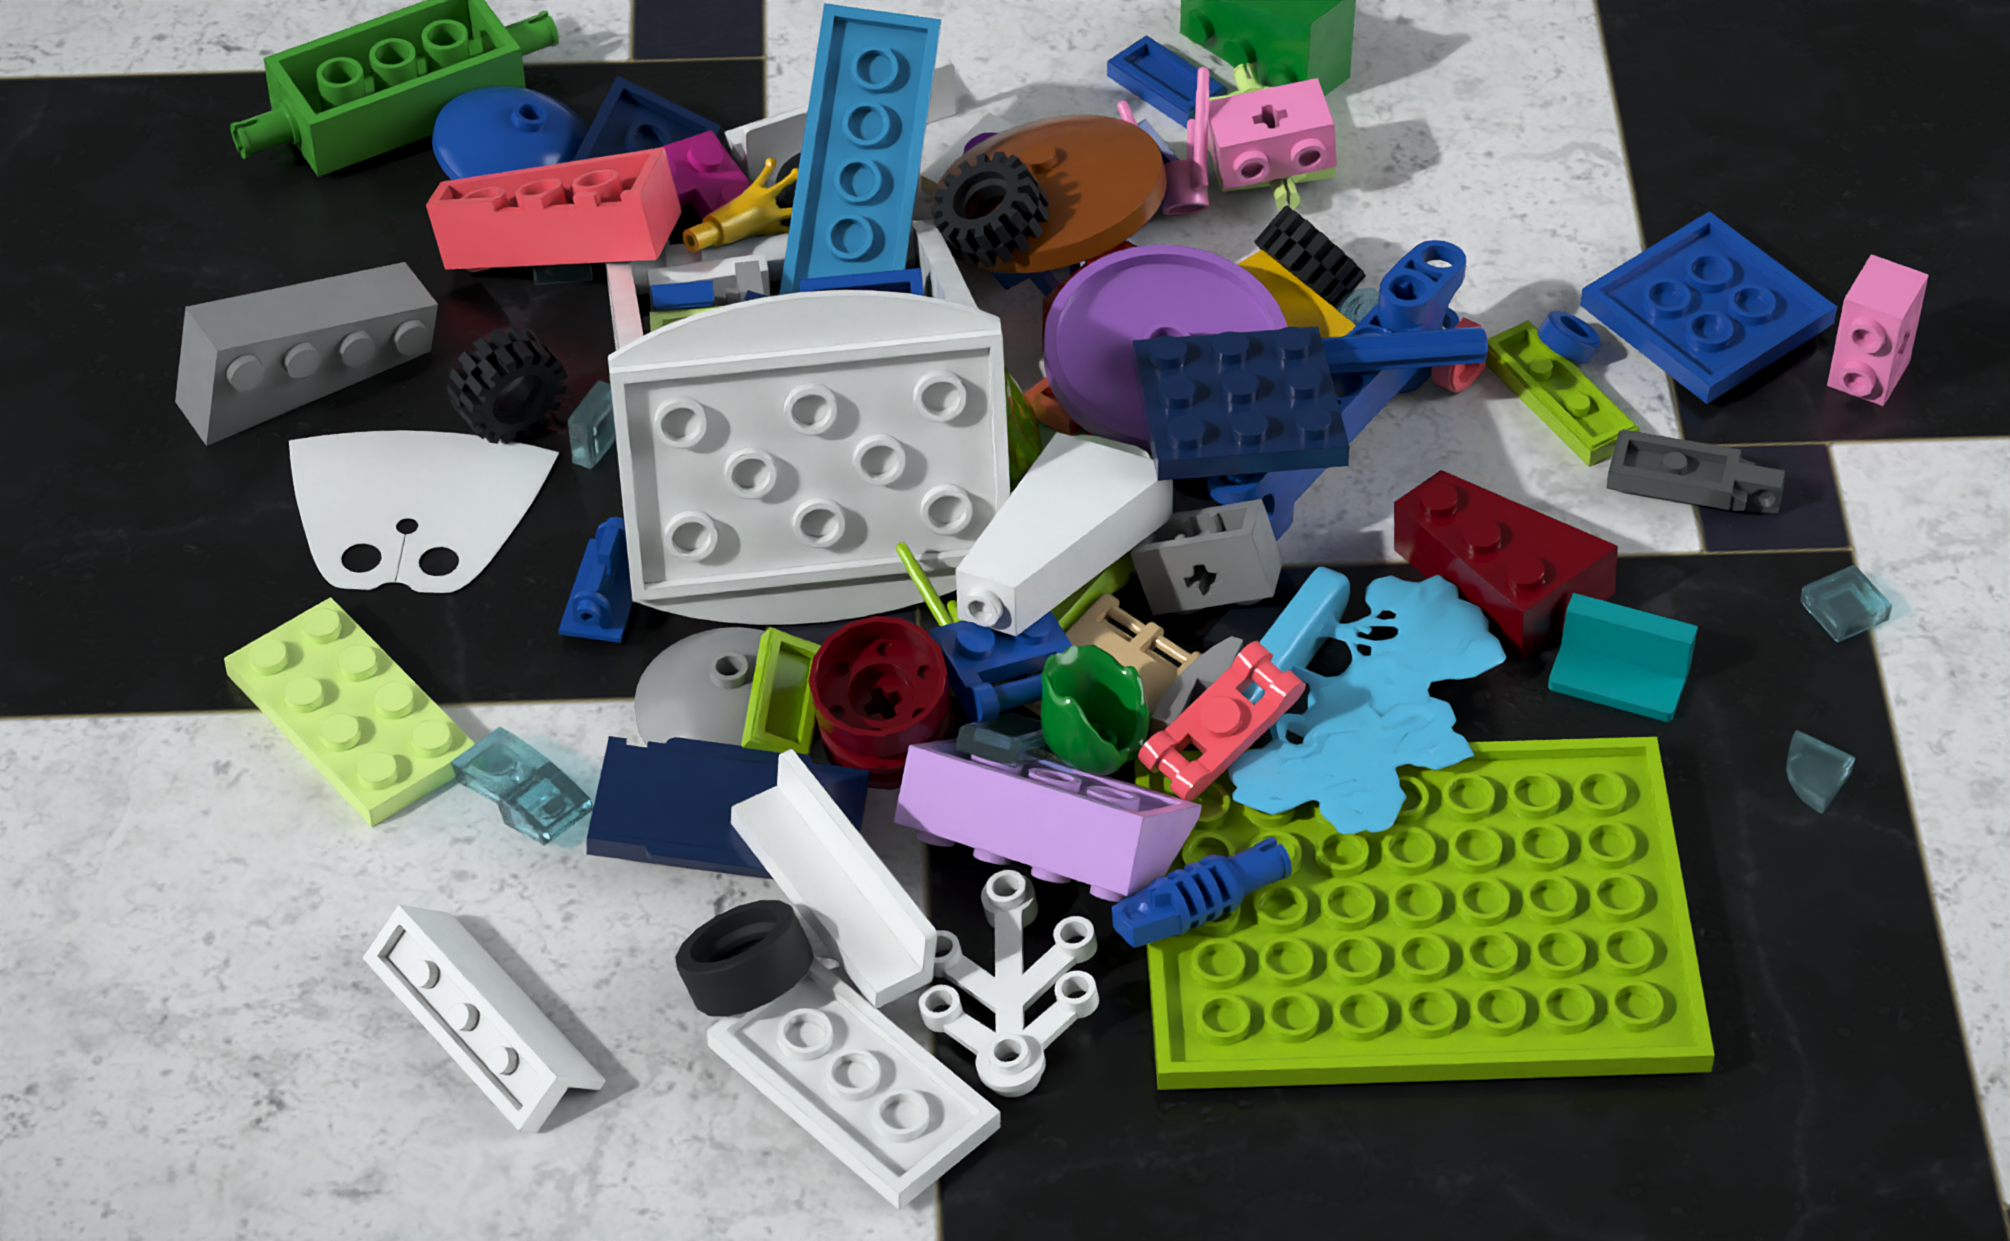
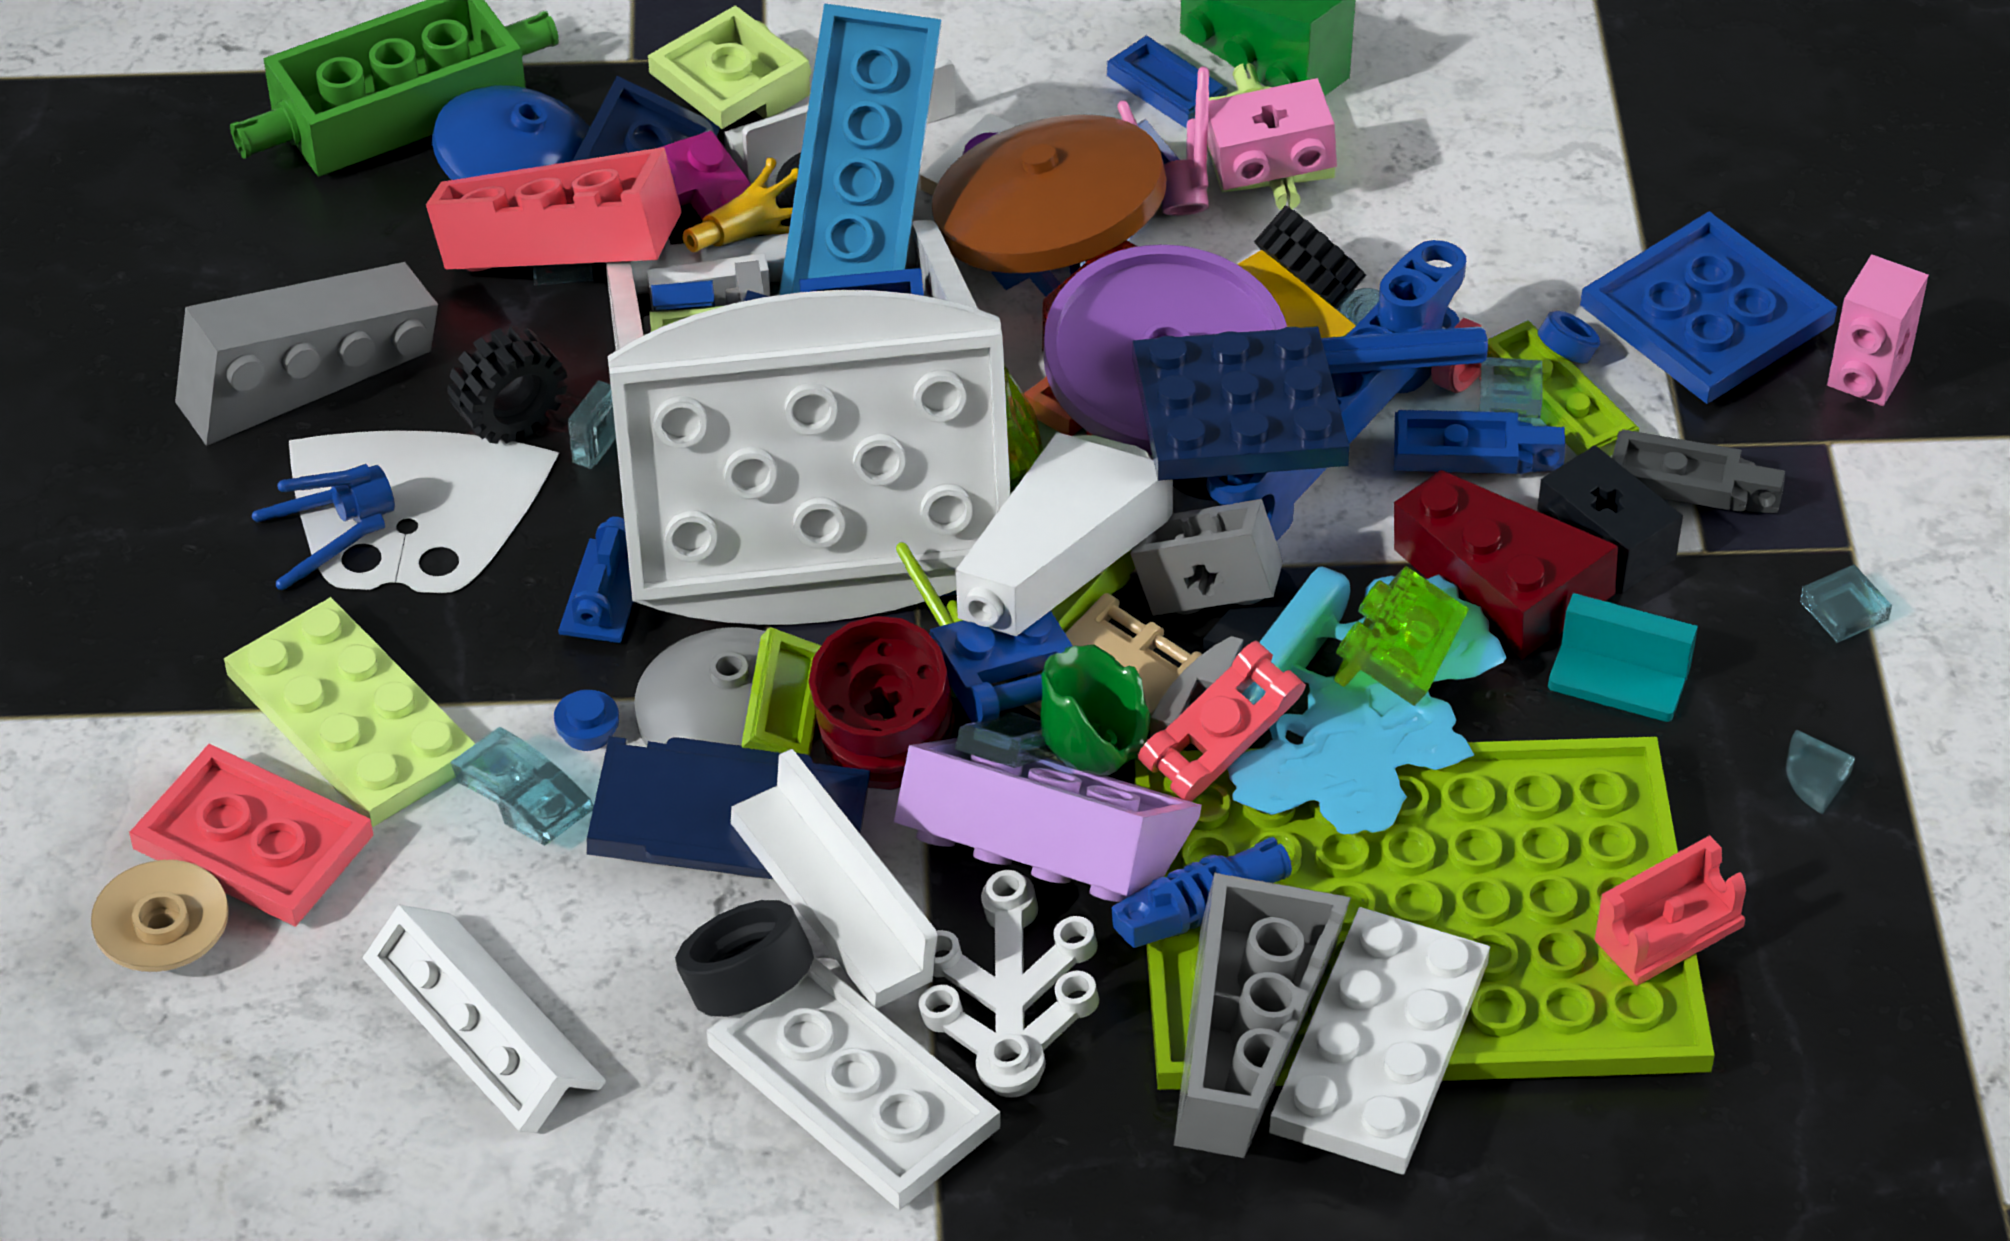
black tyre [931,152,1049,268] -> none
none -> tan dish [91,860,229,972]
none -> coral plate [129,744,374,927]
none -> blue plant [252,464,395,590]
none -> blue plate [554,690,619,751]
none -> yellowish green plate [648,5,811,129]
none -> light grey wedge [1174,873,1351,1158]
none -> white plate [1269,907,1490,1175]
none -> clear neon green bracket [1333,566,1469,706]
none -> blue hinge [1394,410,1565,474]
none -> clear light blue tile [1479,357,1542,423]
none -> black brick [1537,445,1683,593]
none -> coral hinge [1594,835,1746,986]

